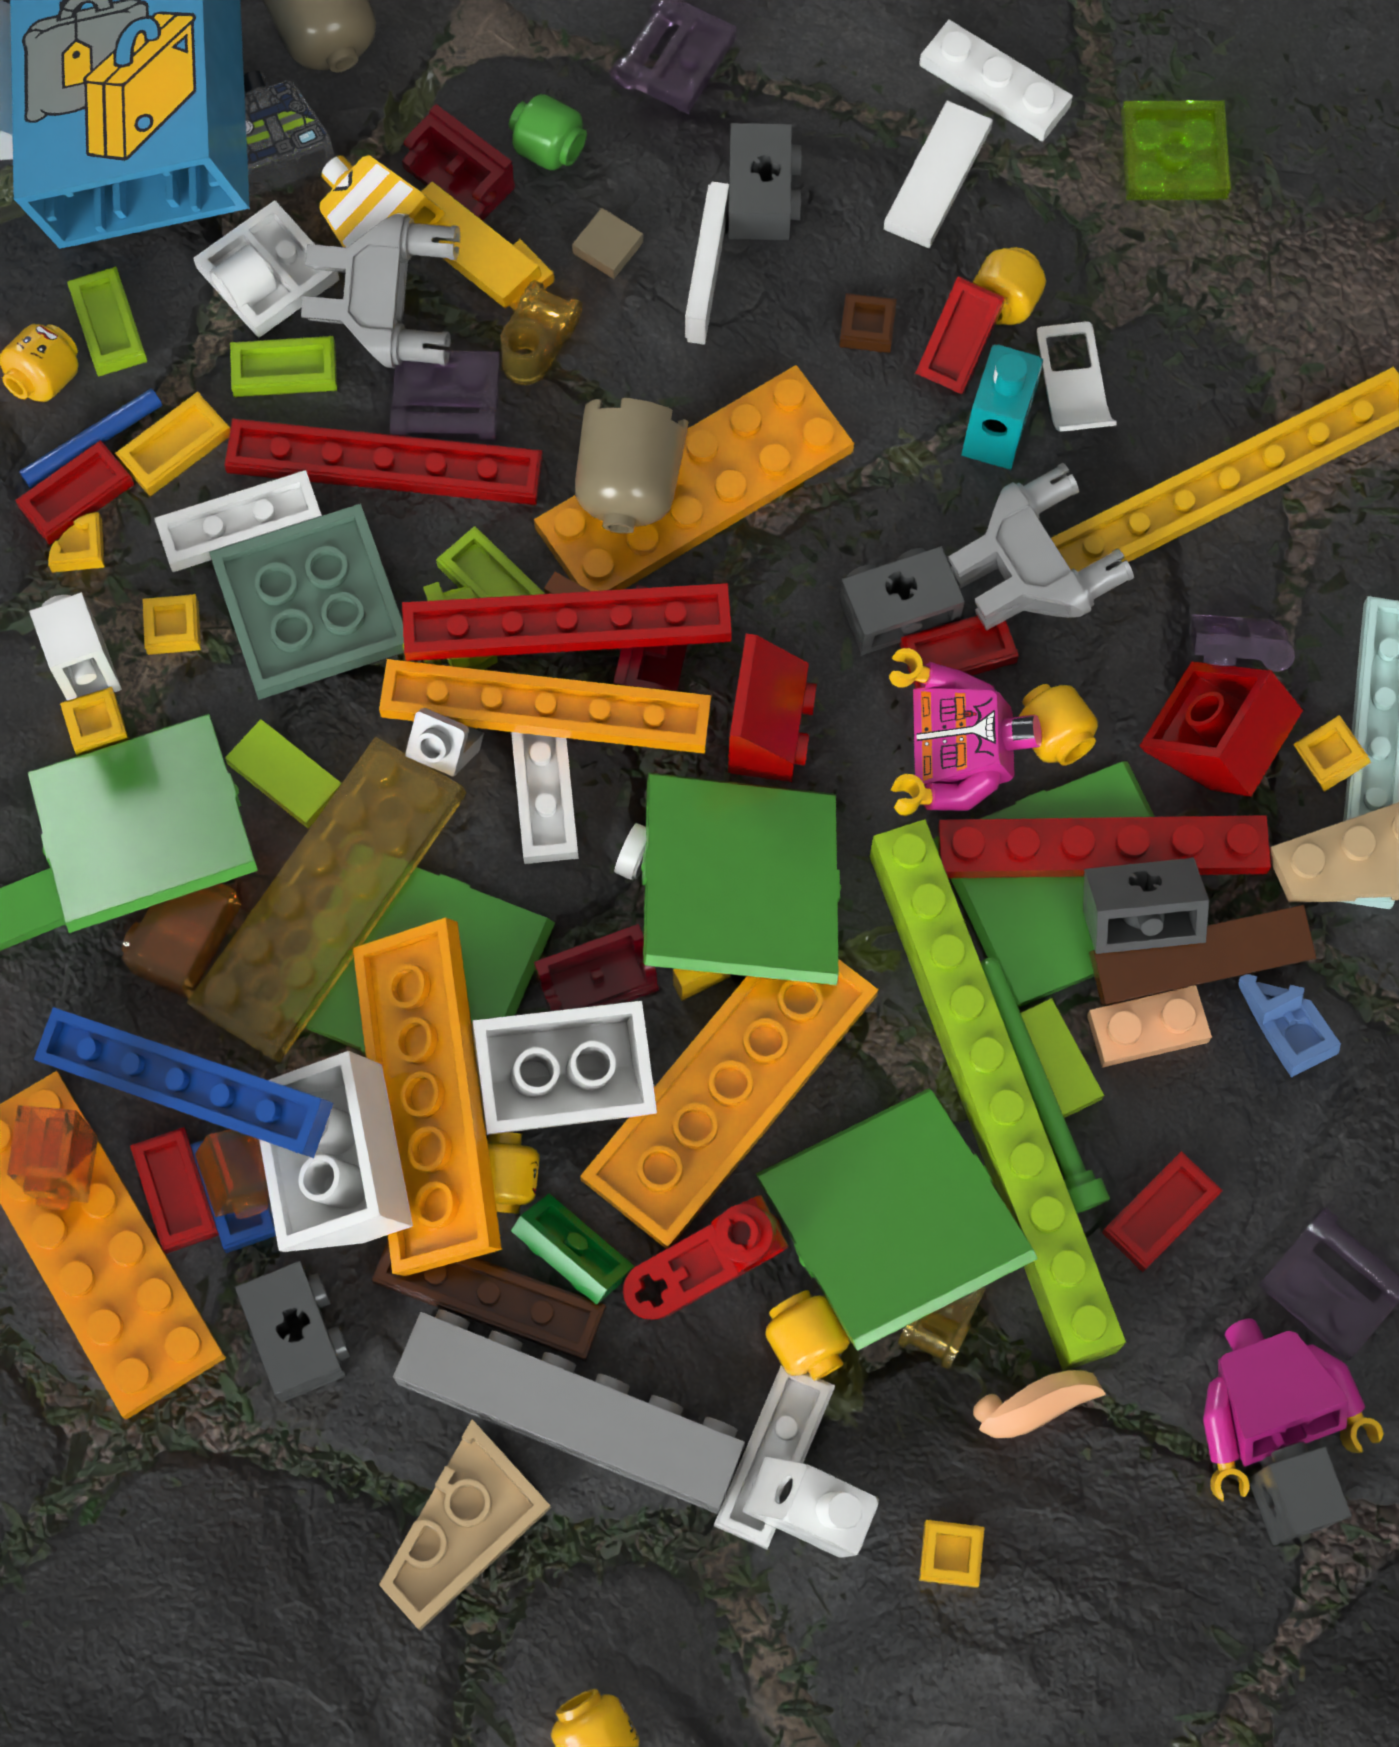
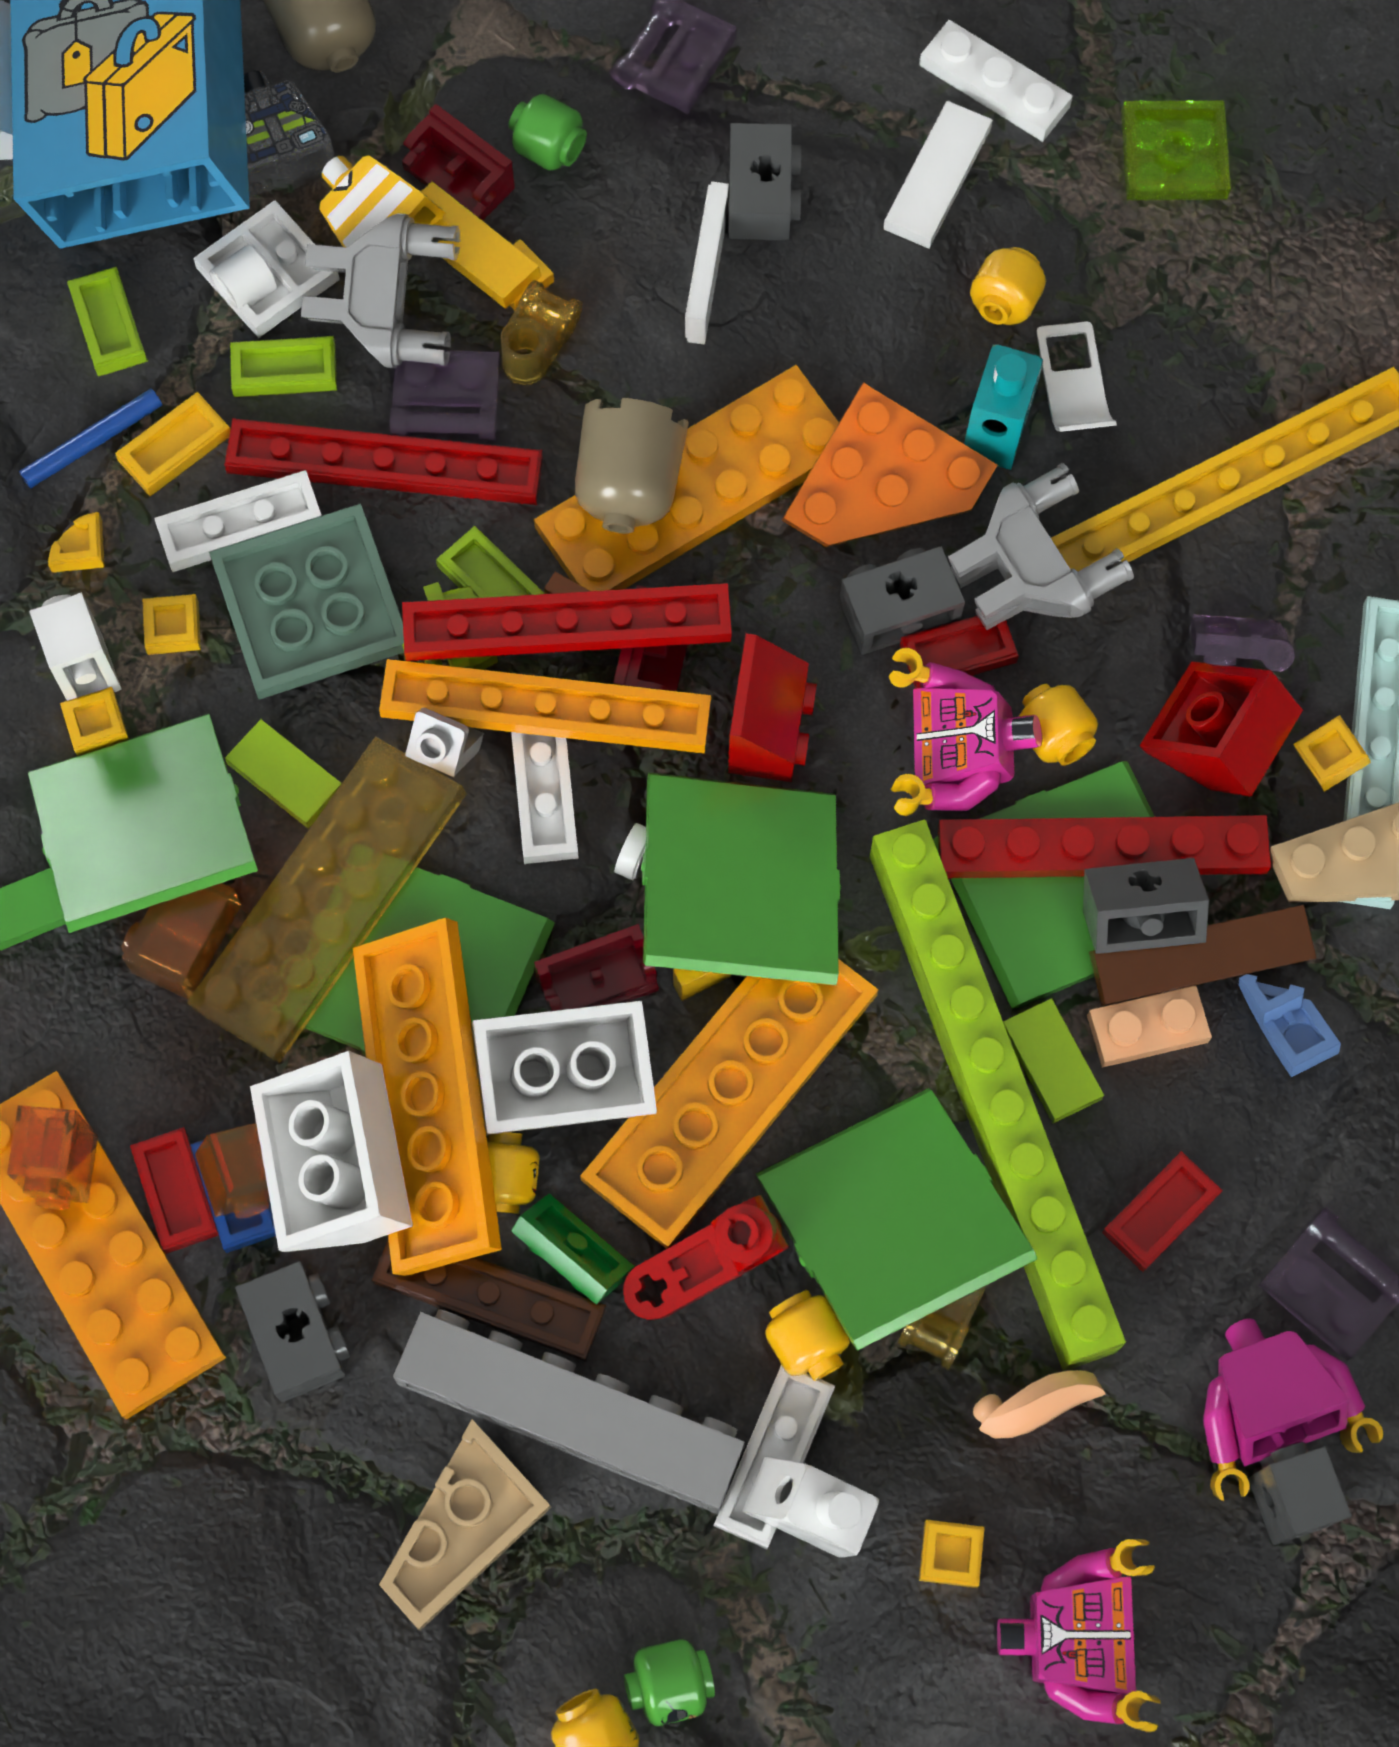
yellow head [0,324,78,402] -> none
red tile [15,440,134,545] -> none
blue plate [33,1007,334,1158] -> none
dark tan tile [572,208,643,279] -> none
reddish brown tile [839,293,897,353] -> none
red tile [915,276,1007,394] -> none
bright green piece [981,958,1110,1214] -> none
none -> bright green head [624,1639,715,1726]
none -> orange plate [782,383,998,547]
none -> dark pink torso [997,1539,1161,1732]

